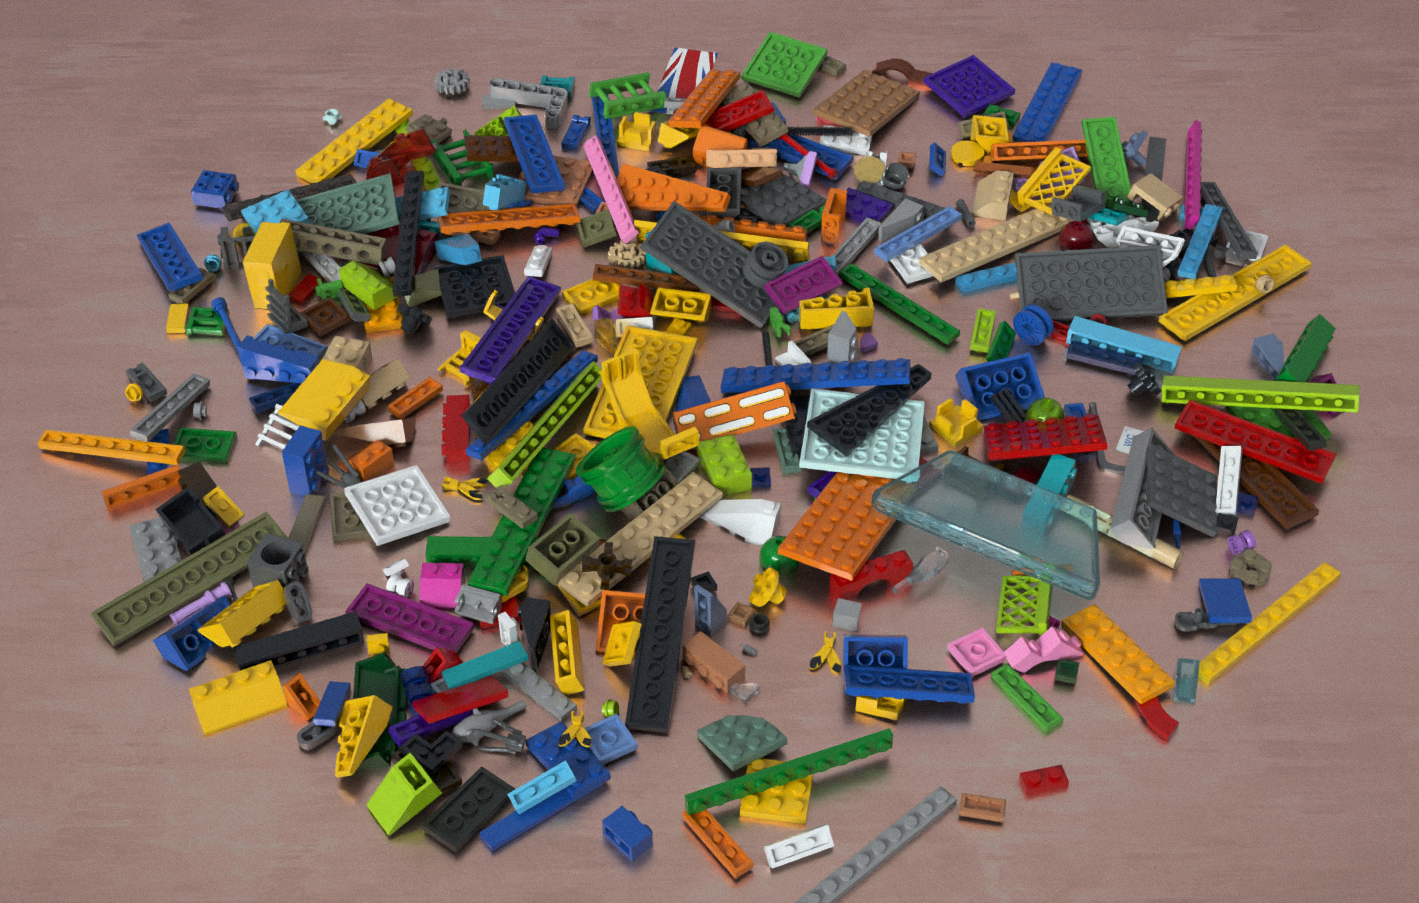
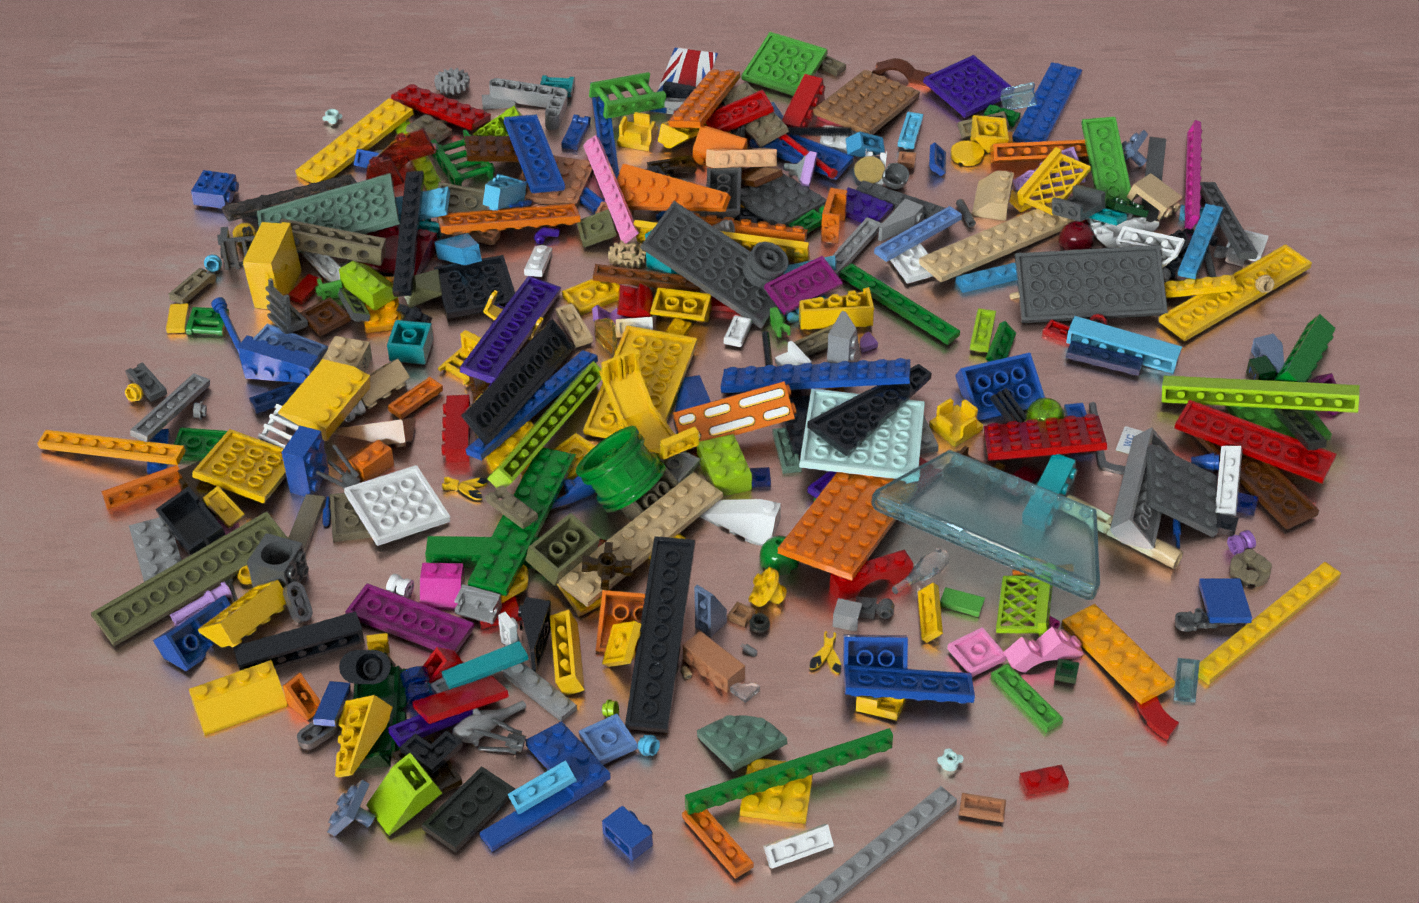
blue plate [137,222,203,292] -> none
medium azure plate [241,189,310,235] -> none
light grey wheel [378,257,395,279] -> none
white plate [382,559,409,576] -> none
yellow piece [558,711,592,747] -> none
black plate [690,571,717,593] -> none
dark orange beam [973,162,1037,179] -> none
blue wheel [1013,304,1054,346] -> none
black plant [1127,362,1162,396] -> none
none -> yellow plate [192,429,286,503]
none -> yellow plate [238,565,252,585]
none -> blue piece [322,496,331,526]
none -> sand blue plate [327,780,375,836]
none -> black piece [339,650,391,684]
none -> teal brick [387,320,434,364]
none -> red plate [391,84,491,131]
none -> medium azure plate [638,735,660,756]
none -> black plate [663,81,696,99]
none -> white plate [724,315,752,347]
none -> red wedge [782,74,825,136]
none -> dark azure slope [845,132,885,157]
none -> dark grey plate [856,596,895,619]
none -> medium azure plate [898,112,924,149]
none -> yellow plate [918,582,943,643]
none -> light aqua plate [937,748,964,771]
none -> bright green tile [940,587,985,617]
none -> clear light blue panel [1000,82,1037,110]
none -> blue cone [1191,453,1219,472]
none -> dark green brick [1246,356,1276,381]

